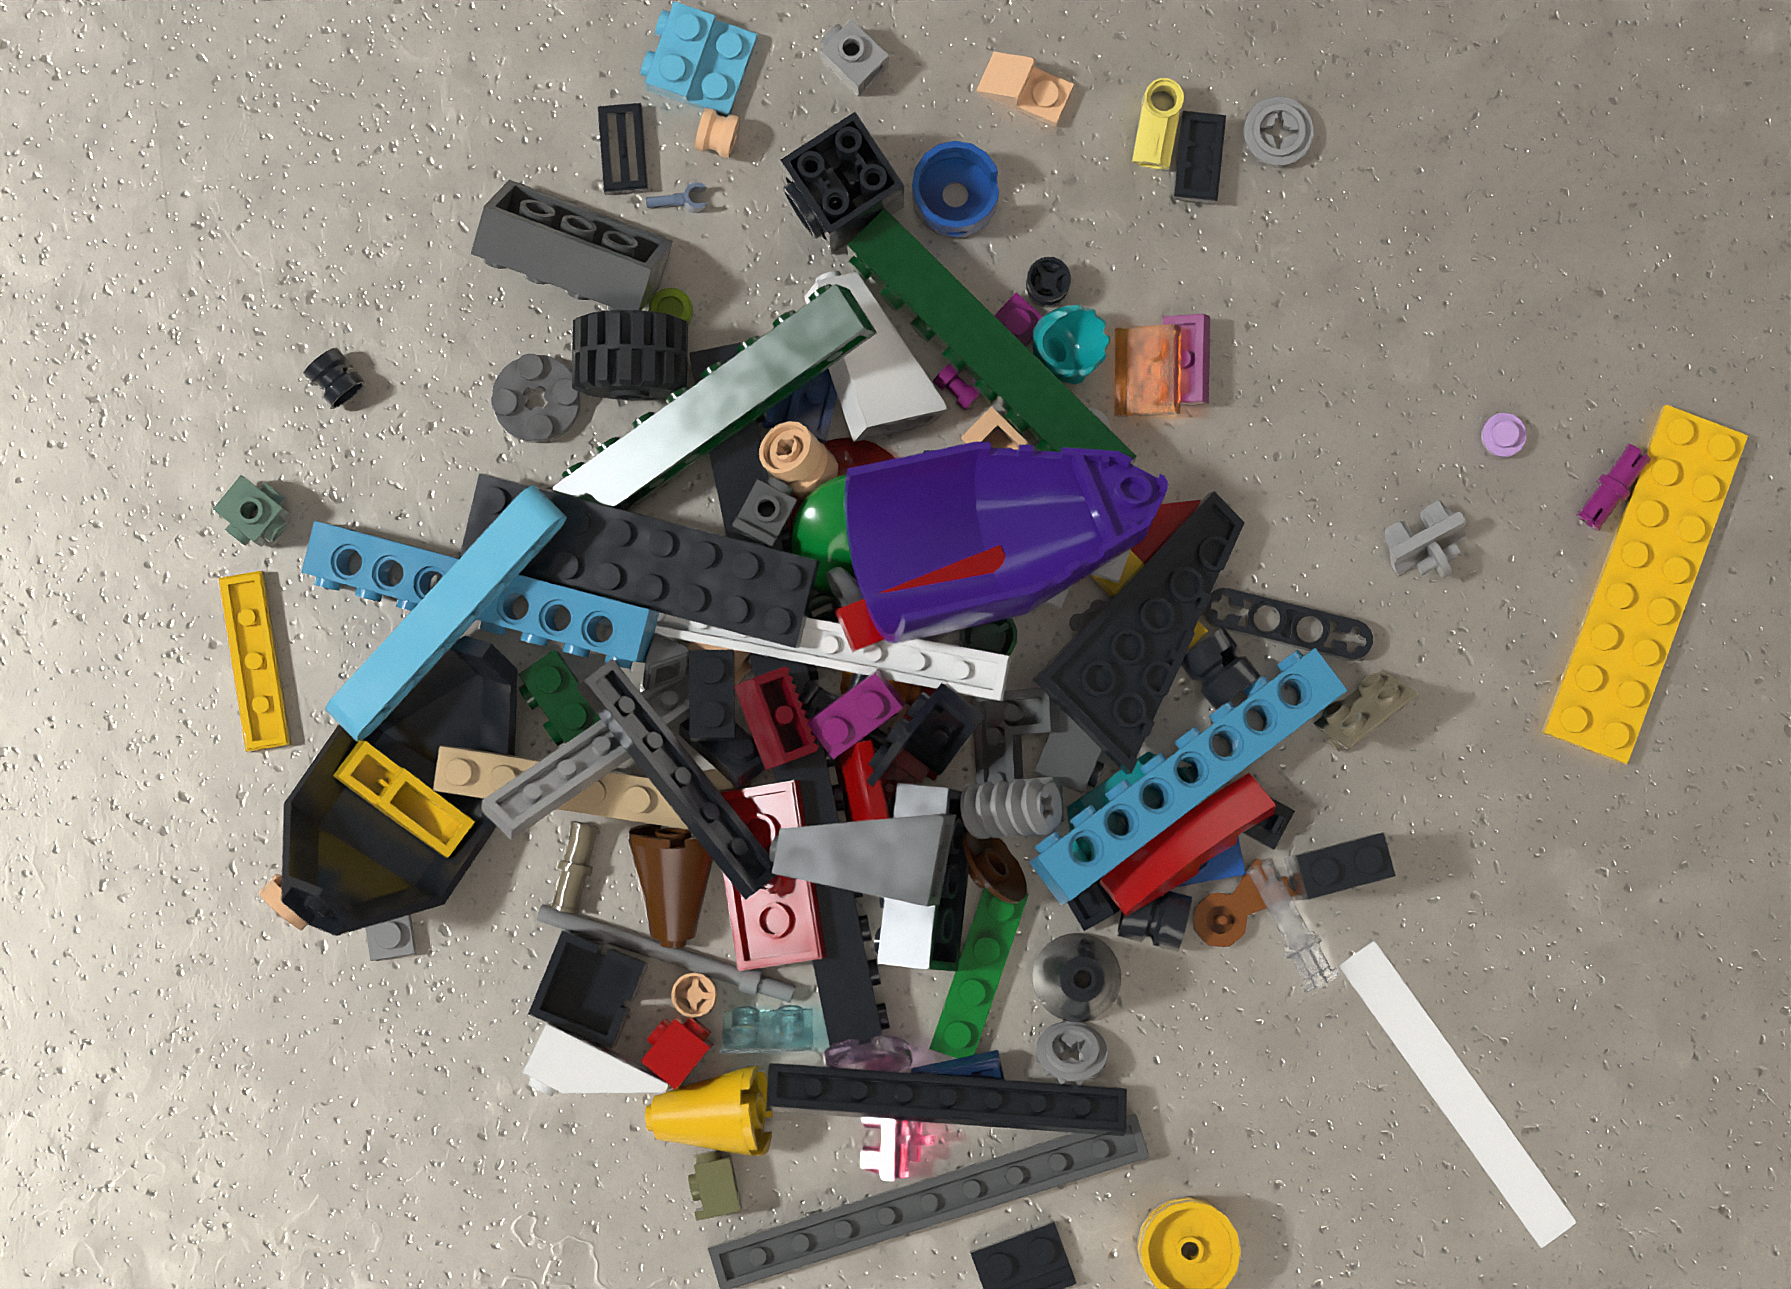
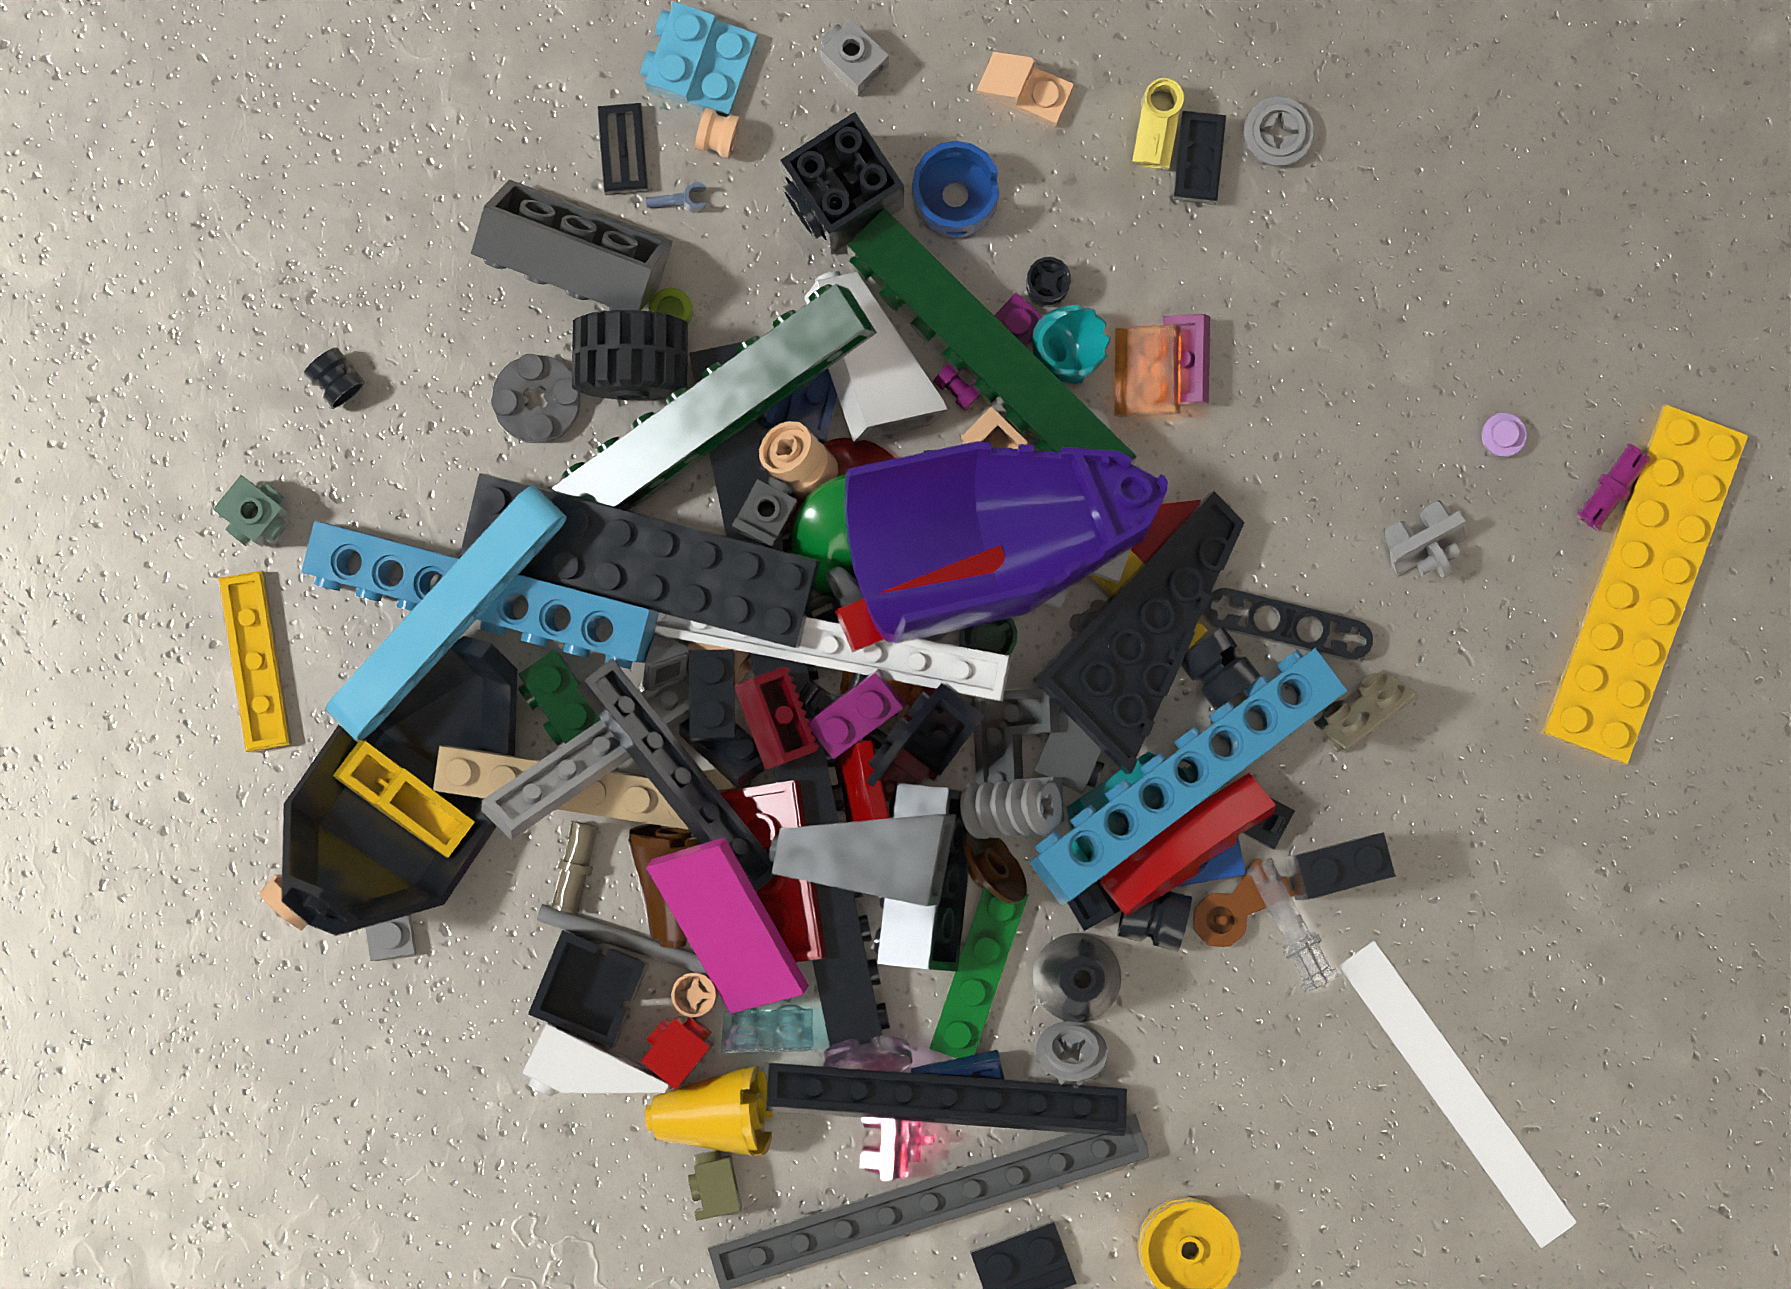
none -> dark pink tile [646,837,809,1014]

